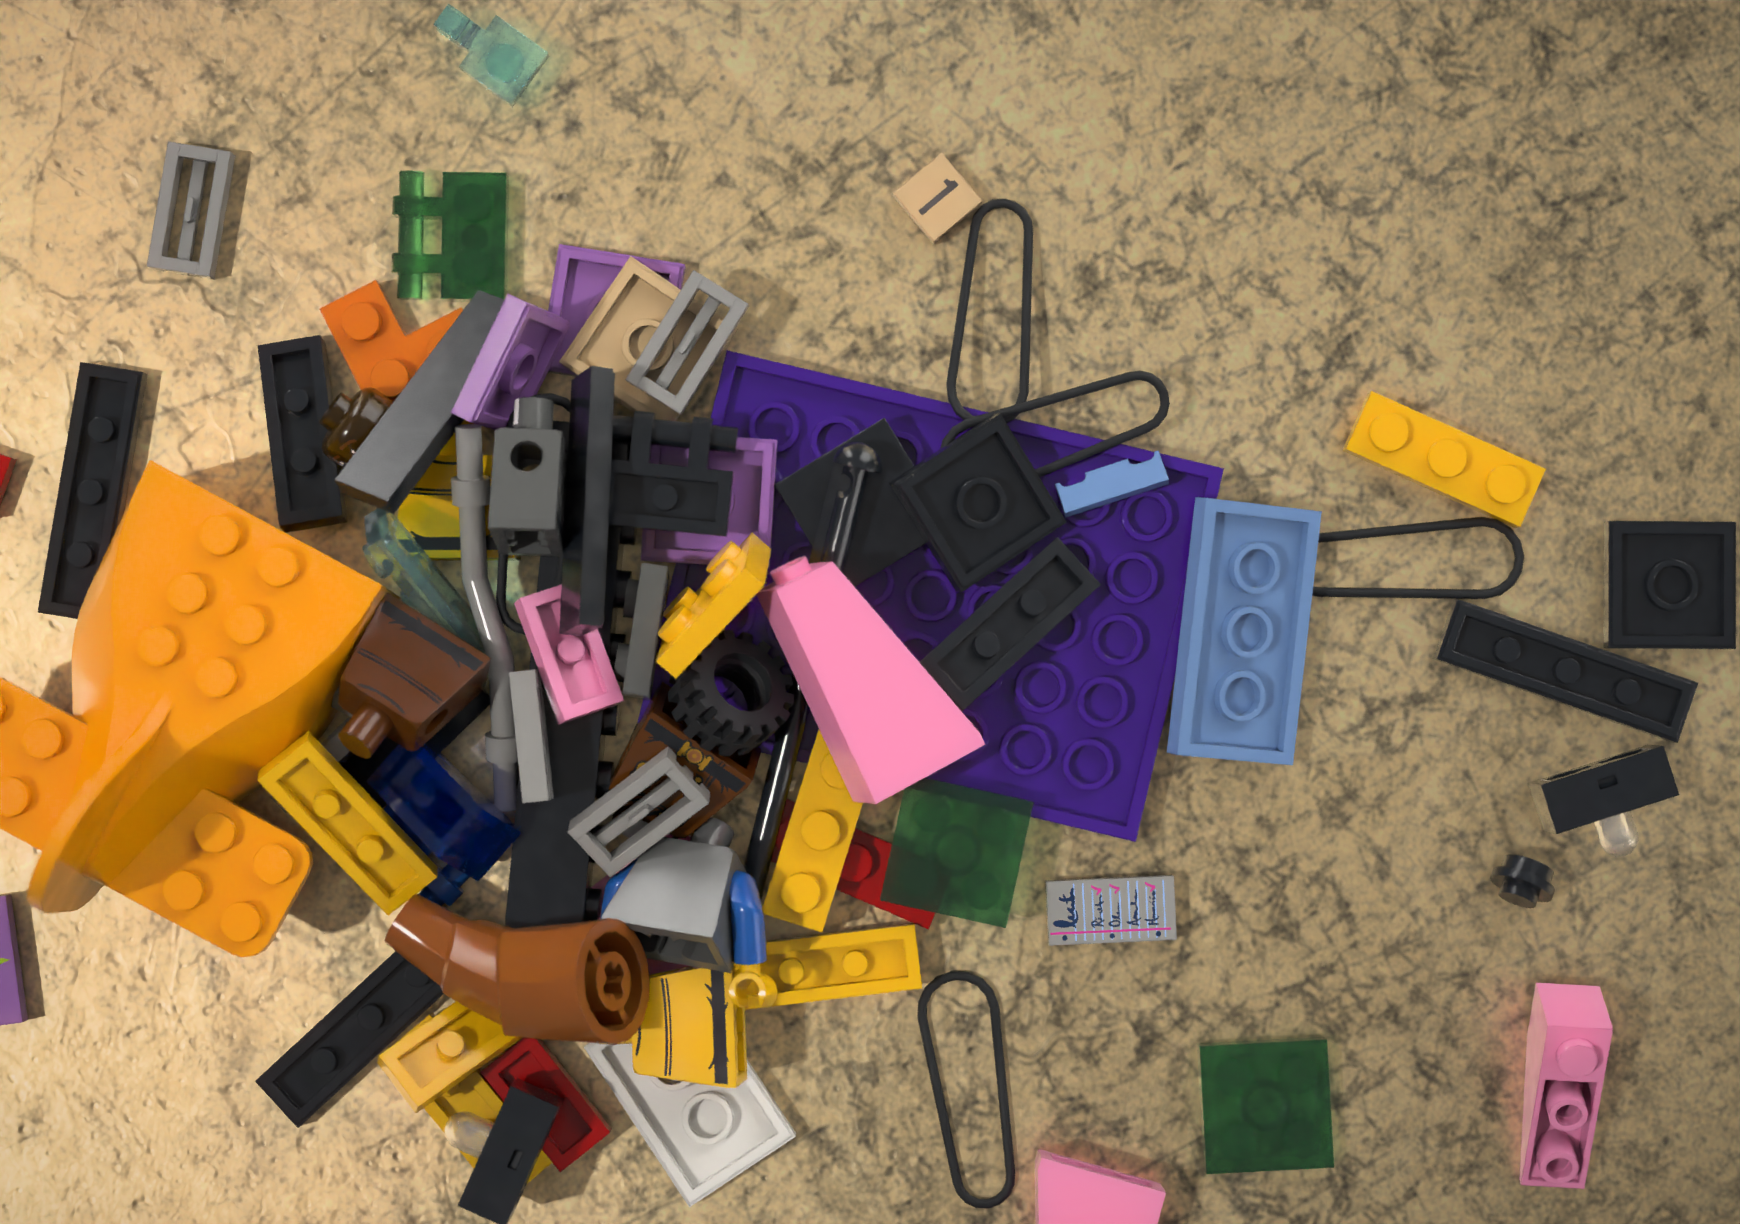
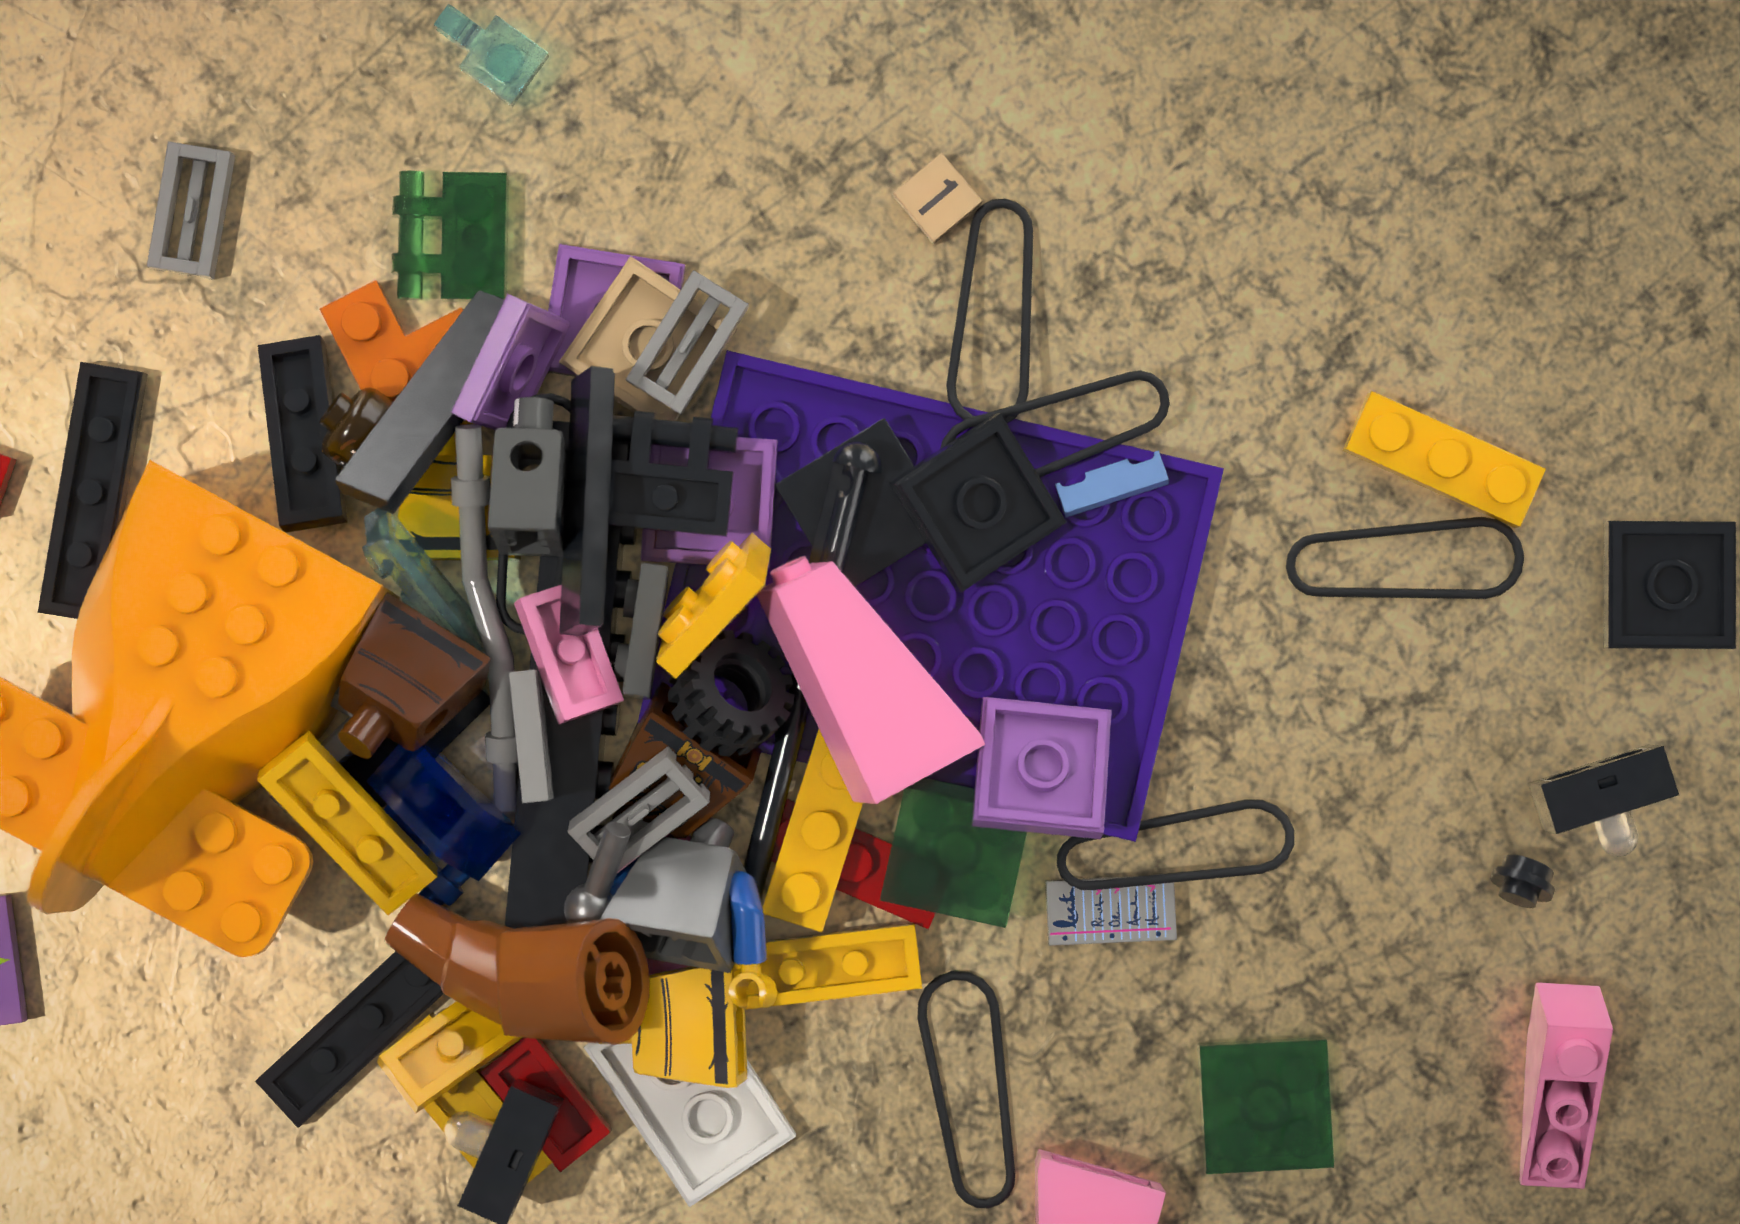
black hinge [919,537,1101,711] -> none
medium blue plate [1167,497,1322,765] -> none
black tile [1433,599,1698,743] -> none
none -> flat silver bar [564,822,631,923]
none -> medium lavender tile [972,697,1112,839]
none -> black piece [1057,800,1294,890]

